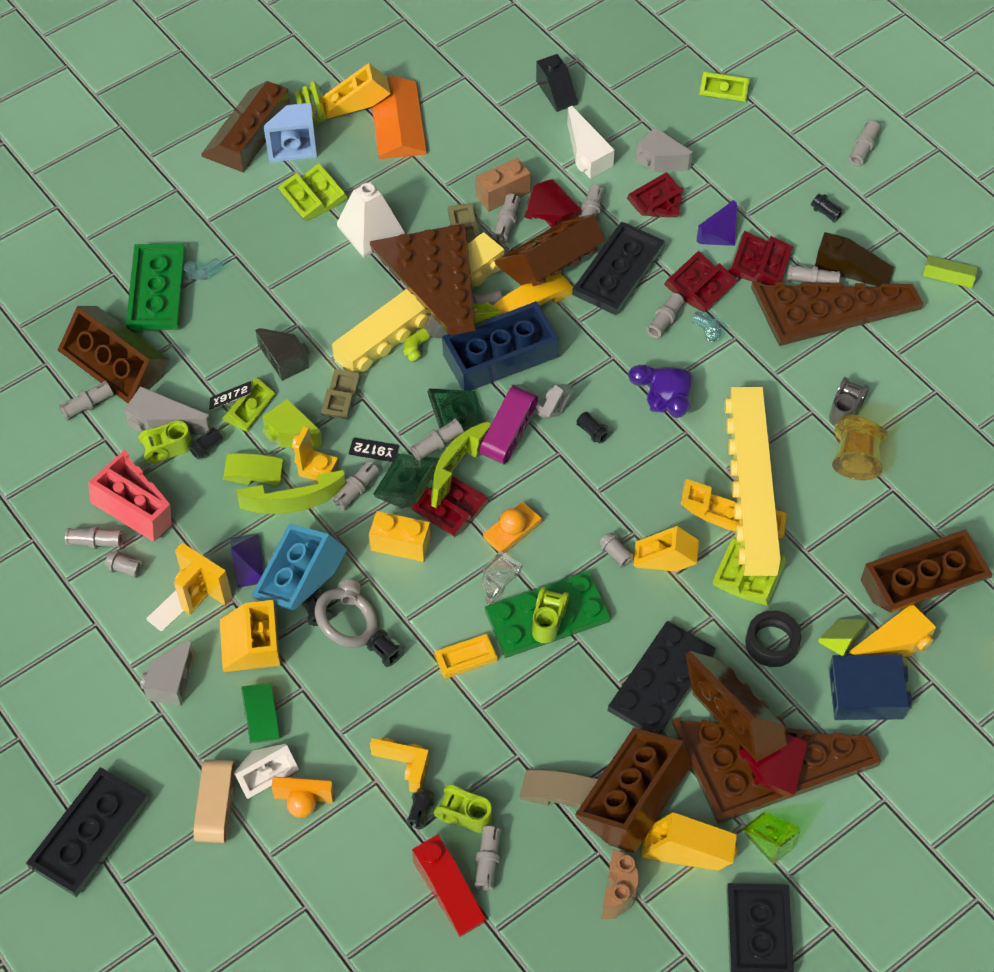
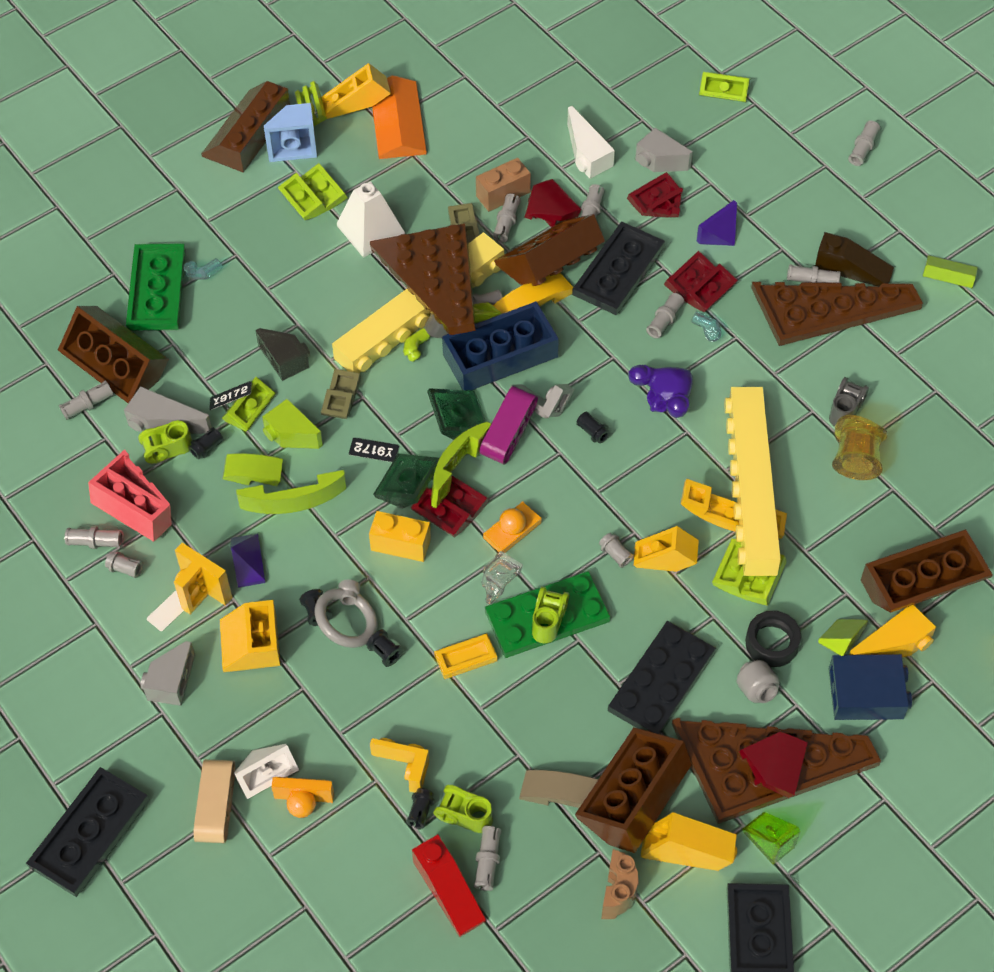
green slope [241,683,280,744] -> none
dark azure slope [251,523,347,611] -> none
yellow bracket [292,426,339,481] -> none
light grey pin [331,461,380,511] -> none
light grey pin [410,419,464,461] -> none
black slope [536,54,578,112] -> none
reddish brown slope [685,651,787,762] -> none
dark red slope [728,231,793,285] -> none
black pin [811,193,844,223] -> none
none -> light grey head [736,660,780,703]

